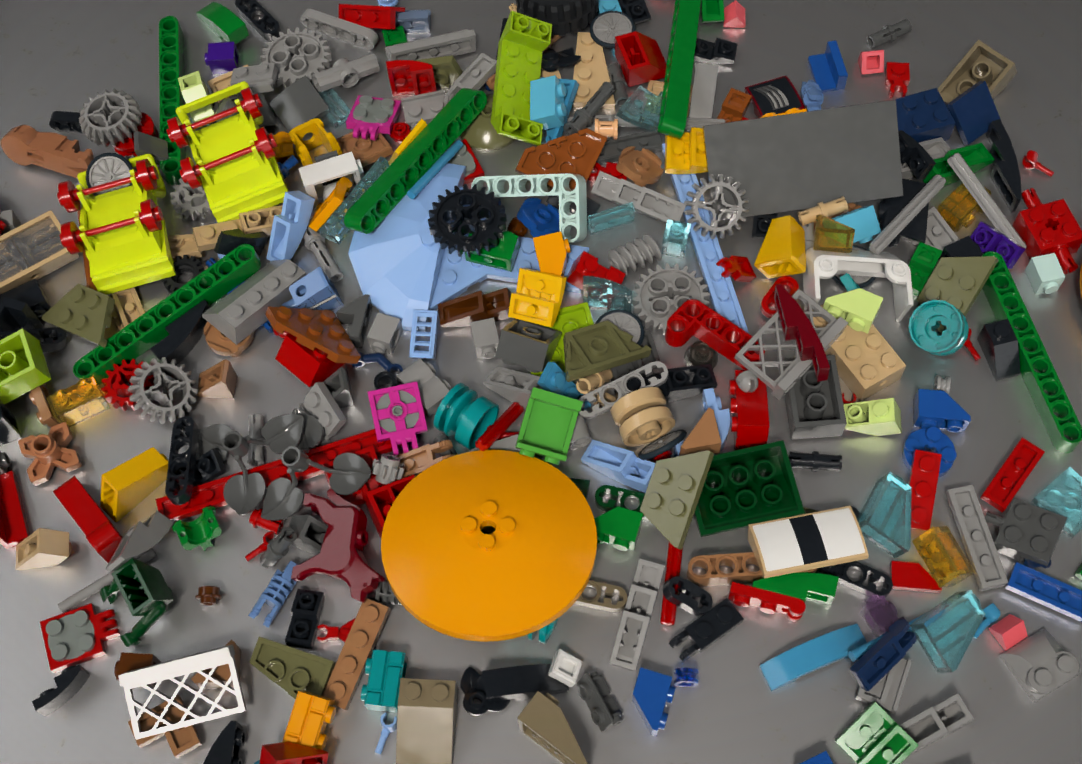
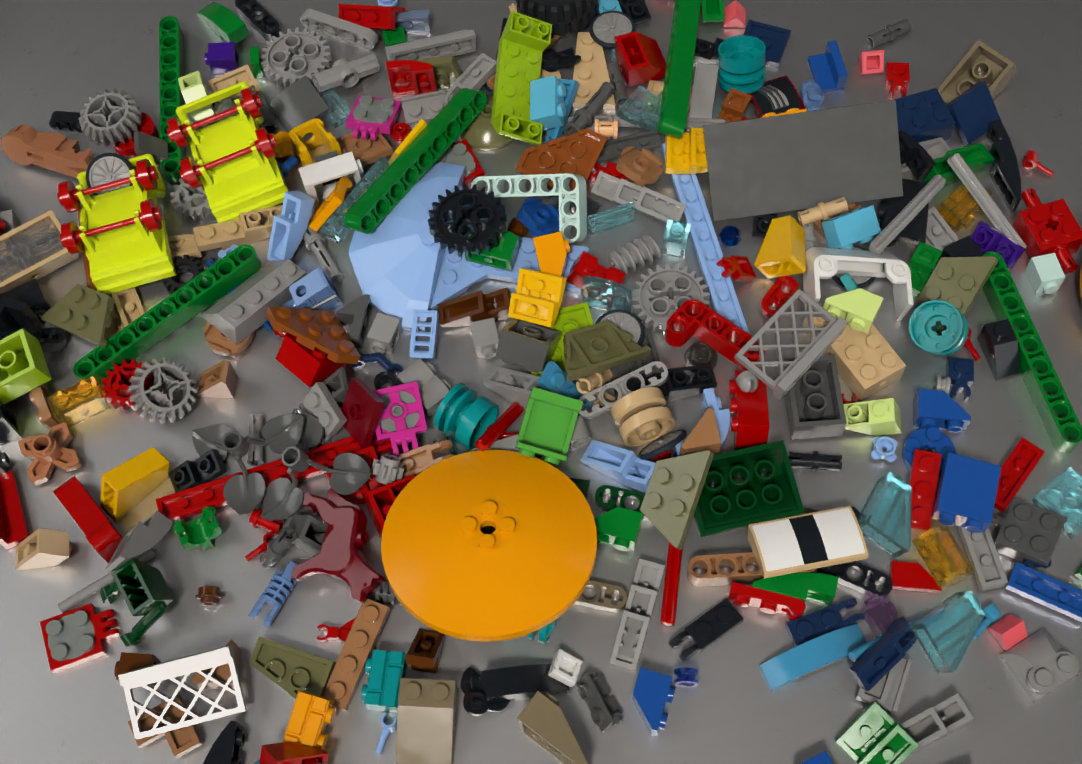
black slope [32,665,90,717] -> none
black slope [150,300,210,366] -> none
black beam [165,416,199,505] -> none
black slope [214,229,268,256] -> none
light grey plate [230,62,278,97] -> none
black slope [285,589,324,649] -> none
dark azure bar [407,140,463,199] -> none
black beam [662,576,713,616] -> none
light grey gear [684,174,749,239] -> none
dark red slope [774,284,830,382] -> none
clear yellow slope [813,214,855,253] -> none
none -> green tile [250,46,264,78]
none -> dark red plate [341,377,384,447]
none -> reddish brown slope [406,628,445,674]
none -> teal wheel [718,35,766,94]
none -> clear blue plate [719,226,741,247]
none -> dark blue tile [743,20,791,68]
none -> dark blue hinge [785,598,865,647]
none -> light blue plate [871,436,898,462]
none -> blue brick [931,452,1002,533]
none -> dark blue plate [946,357,974,401]

